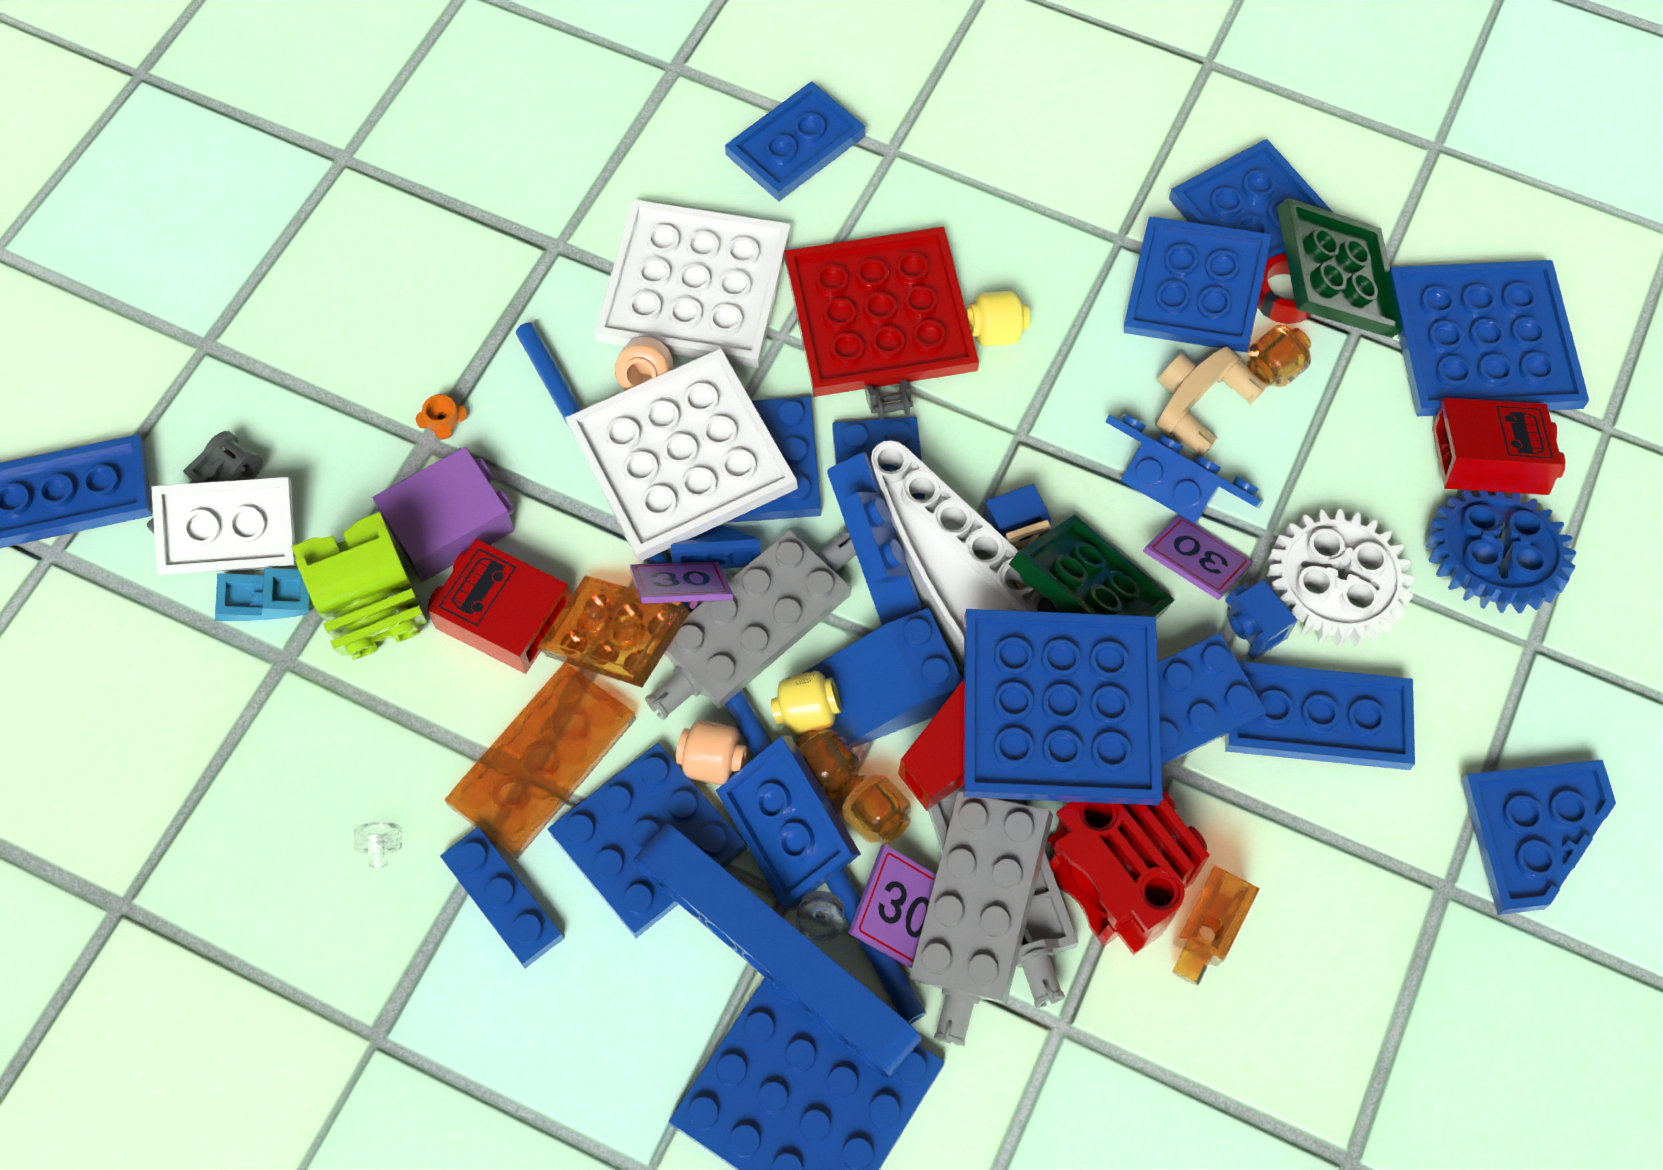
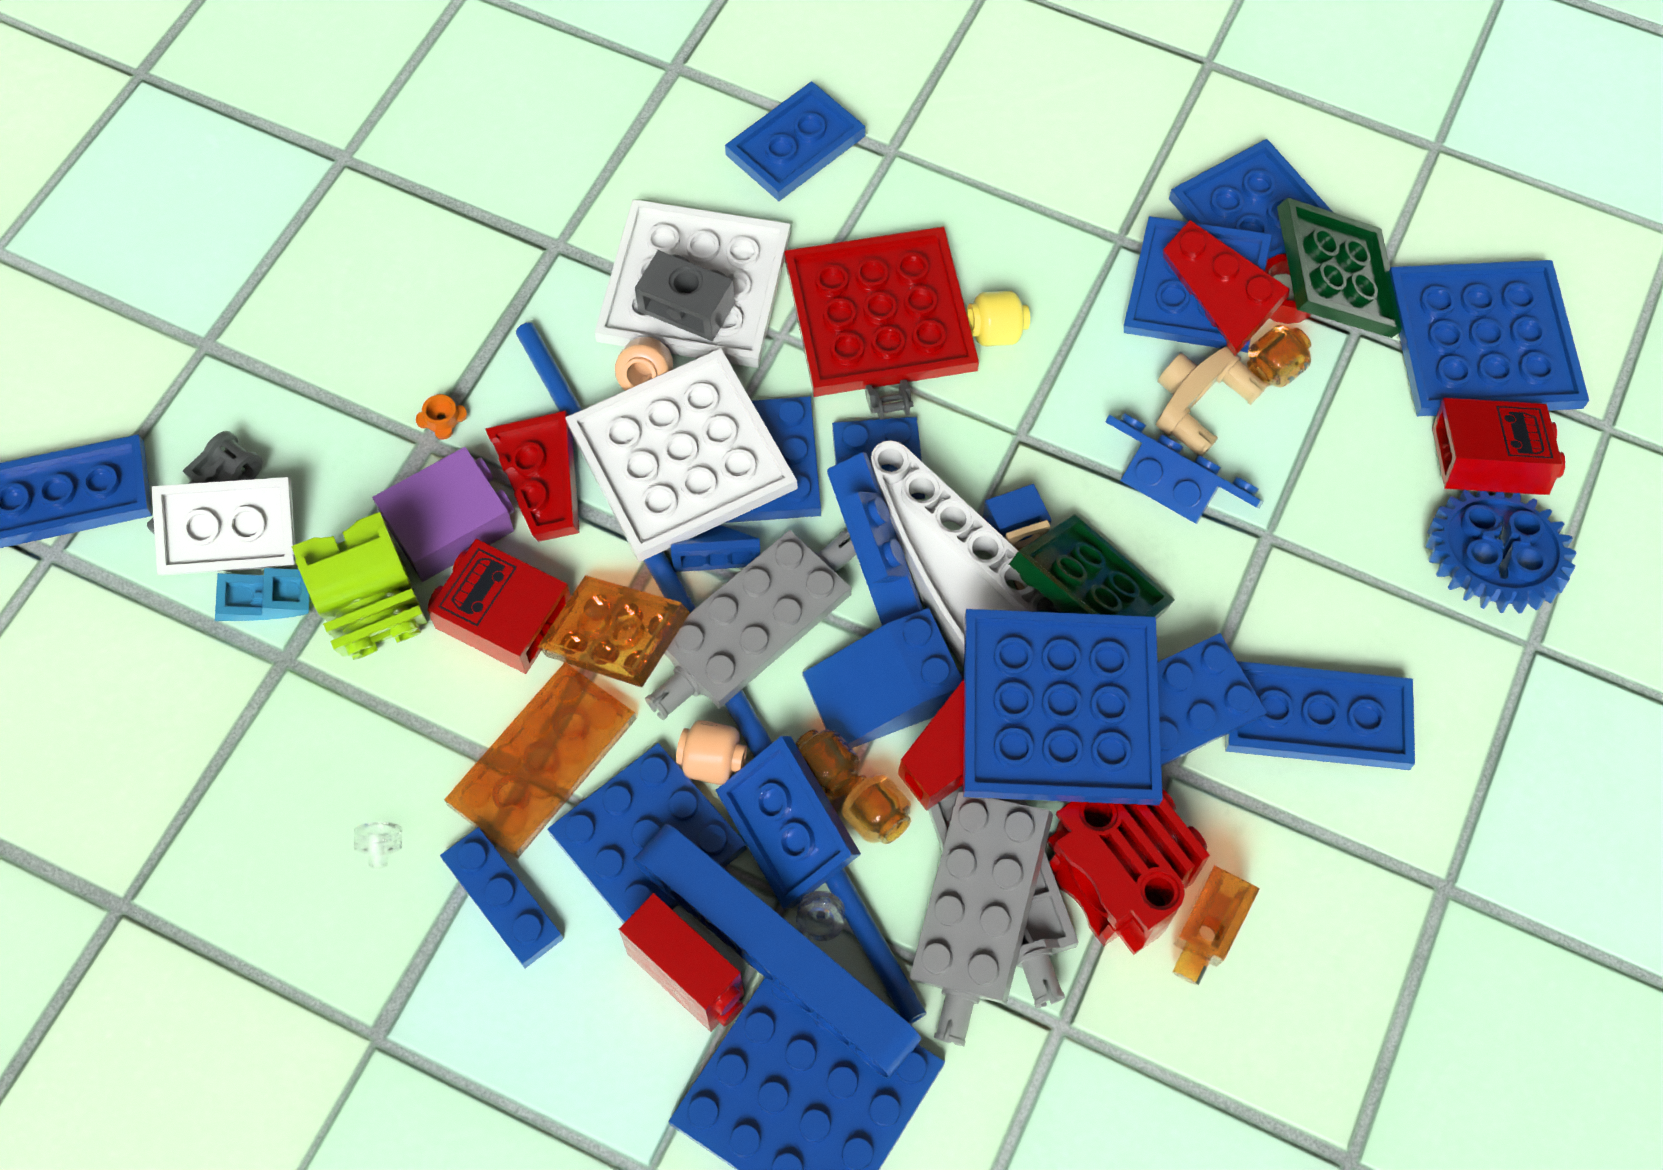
medium lavender piece [630,562,733,610] -> none
light yellow head [771,671,842,736] -> none
medium lavender piece [848,844,936,969] -> none
medium lavender piece [1143,515,1253,600] -> none
blue brick [1225,579,1298,661] -> none
white gear [1265,509,1415,647] -> none
blue plate [1461,759,1616,915] -> none
none -> red wing [485,411,580,542]
none -> red brick [618,893,744,1032]
none -> dark grey brick [635,250,735,341]
none -> red wing [1163,220,1290,356]

